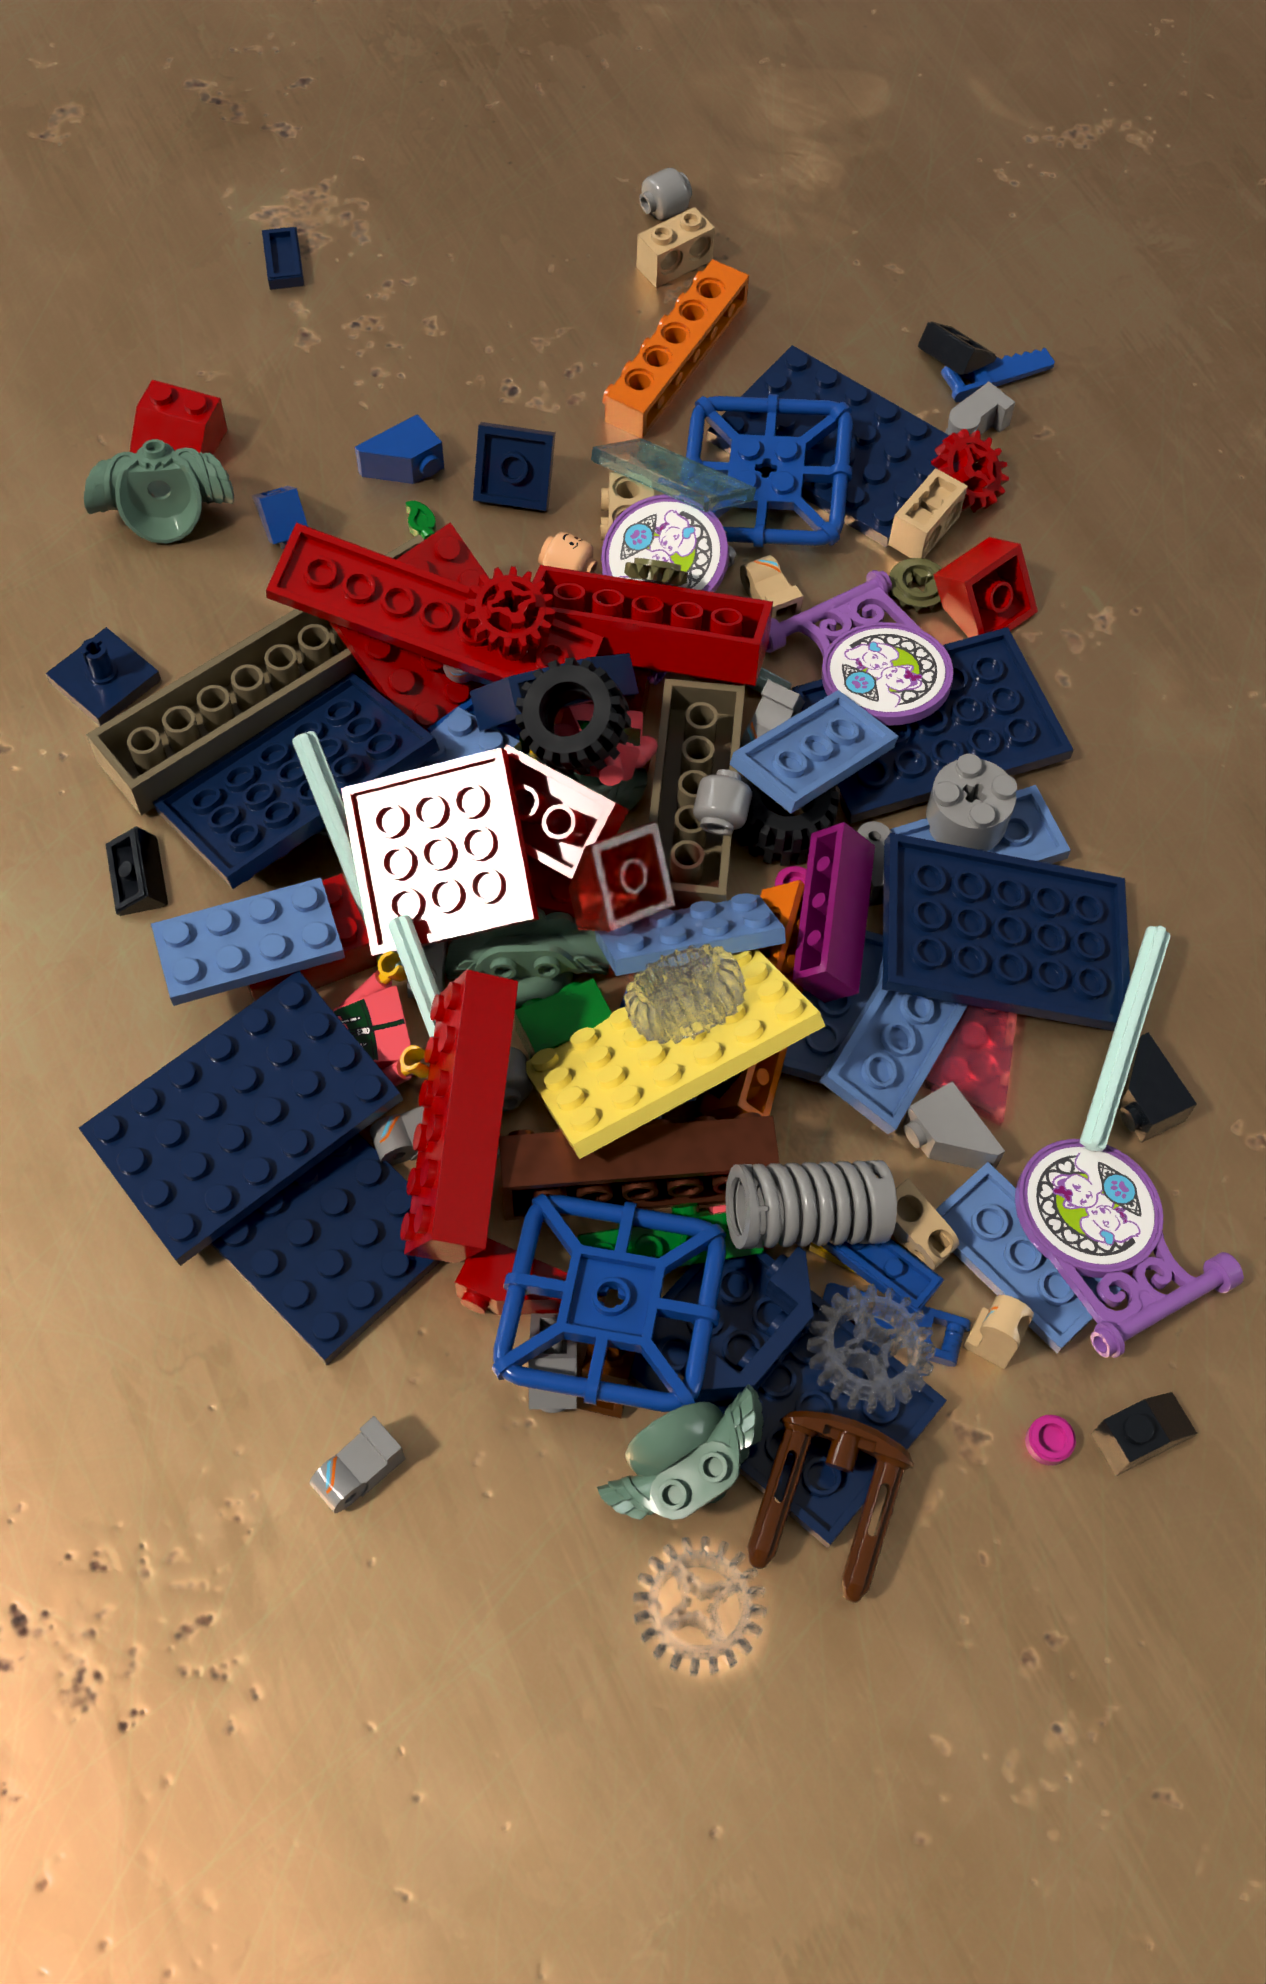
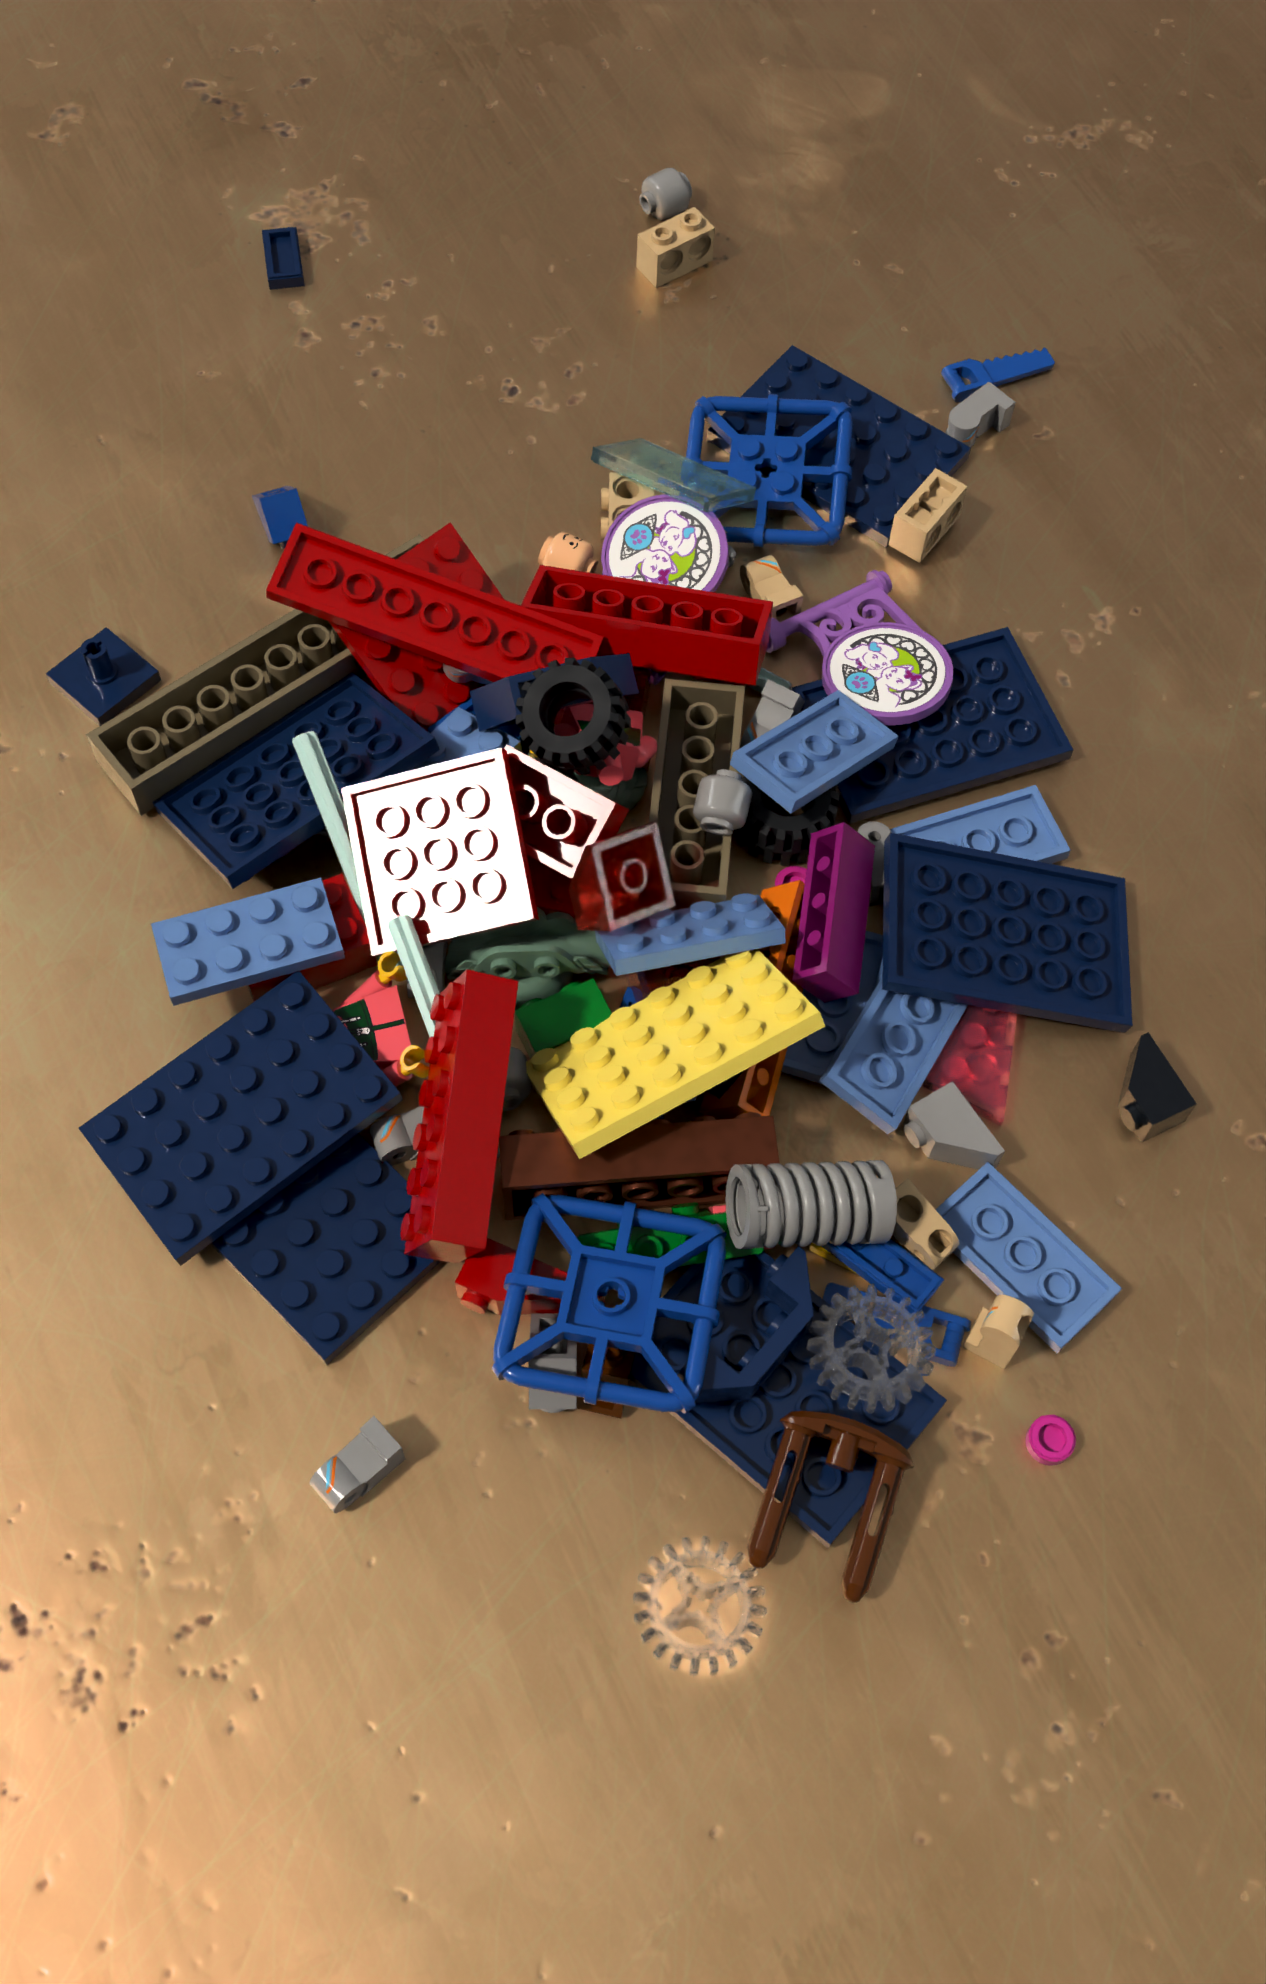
sand green piece [83,439,234,544] -> none
black slope [105,826,168,916] -> none
red slope [130,380,228,455] -> none
blue slope [355,414,444,484] -> none
green piece [405,500,436,540] -> none
red gear [464,566,555,656] -> none
dark blue tile [473,422,556,511] -> none
sand green piece [597,1384,764,1520] -> none
orange brick [602,259,749,439] -> none
clear gear [623,944,747,1044] -> none
olive gear [624,558,688,586] -> none
olive gear [889,558,942,613] -> none
black slope [918,321,997,375] -> none
light grey brick [926,754,1017,851] -> none
red gear [931,429,1009,513] -> none
red slope [933,537,1038,638] -> none
piece [1015,1139,1244,1358] -> none
light aqua axle [1080,925,1171,1151] -> none
black slope [1091,1392,1198,1476] -> none

